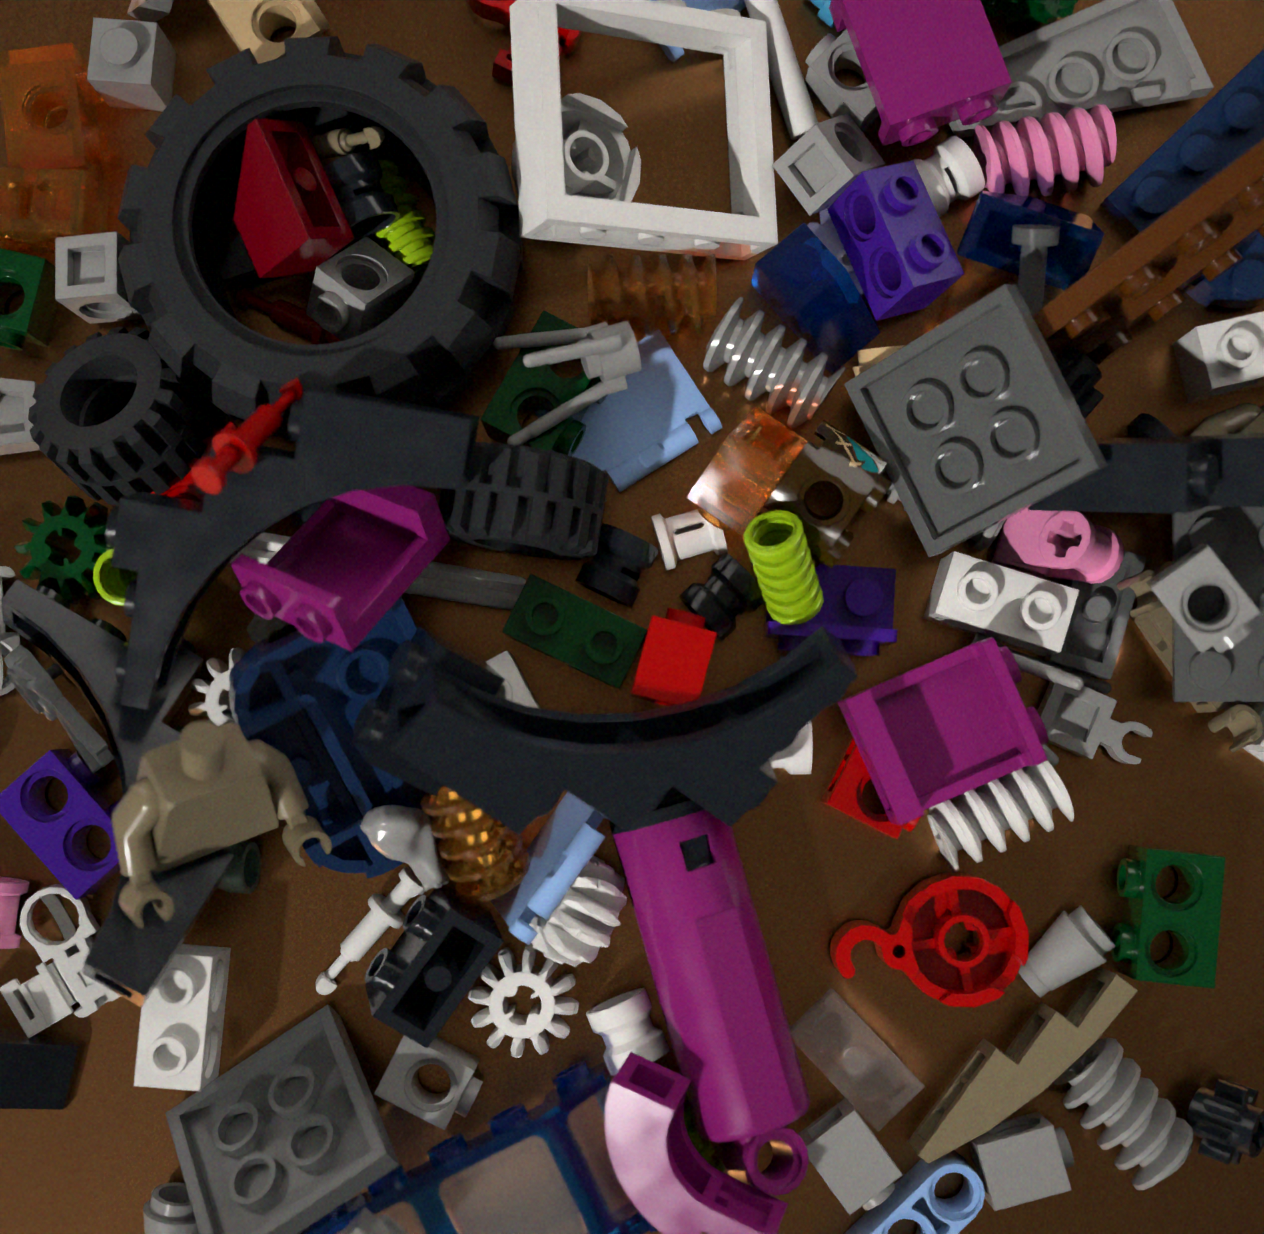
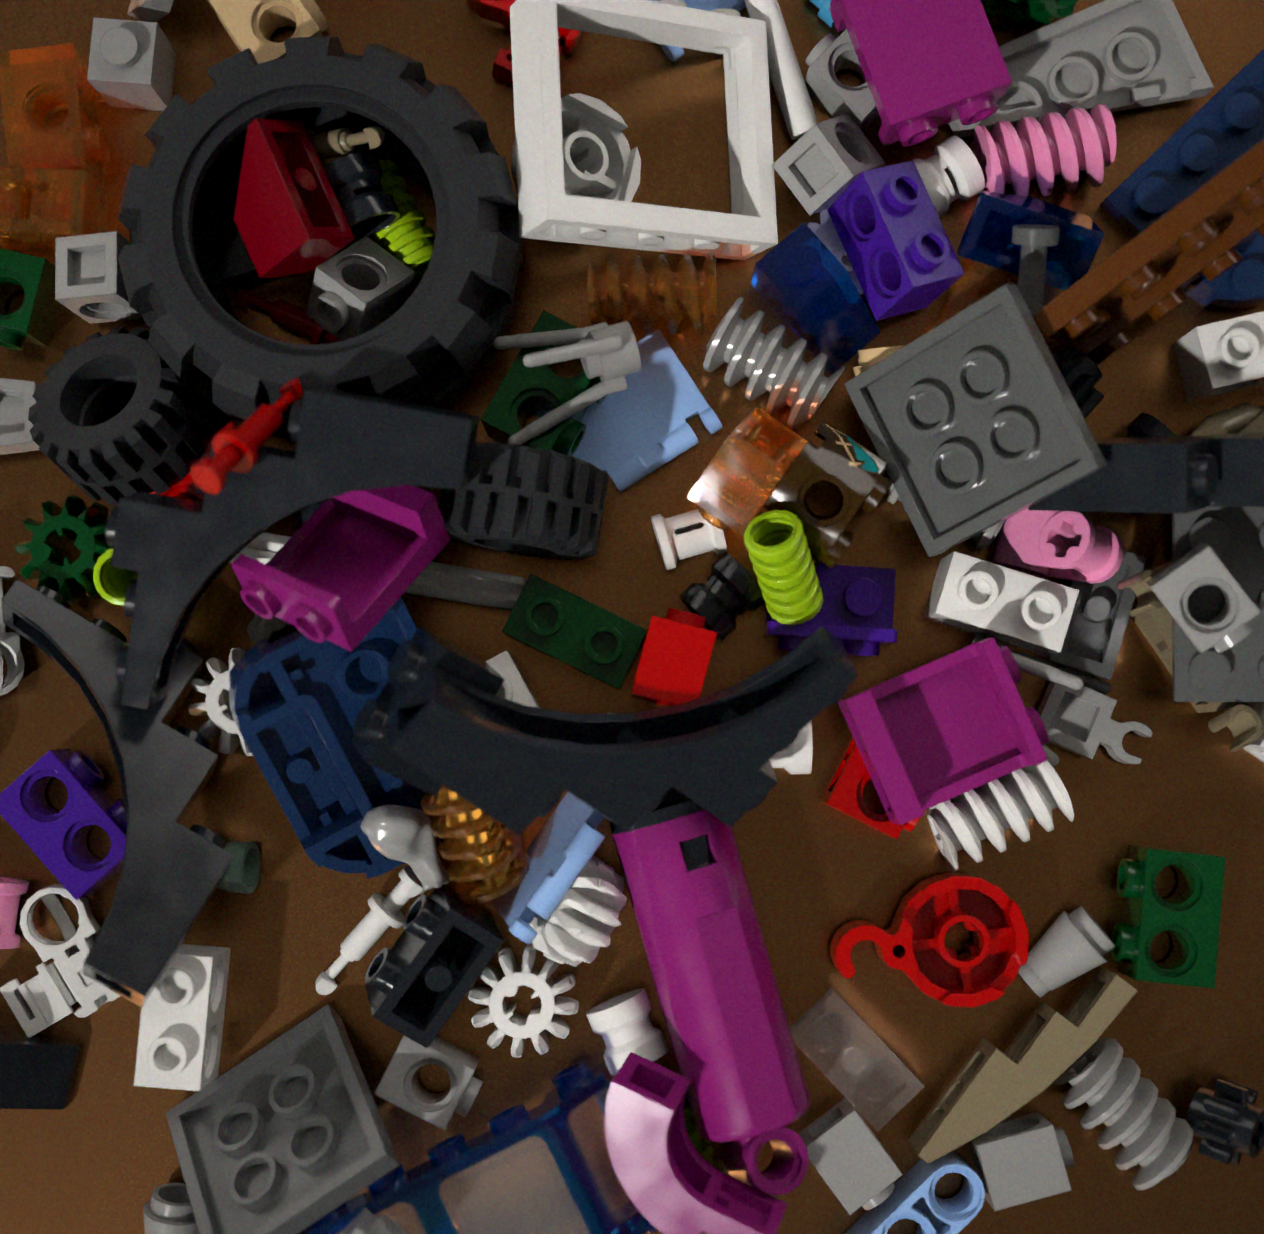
dark grey piece [4,645,114,774] -> none
dark tan torso [112,721,332,929] -> none
black wheel [575,523,659,608] -> none

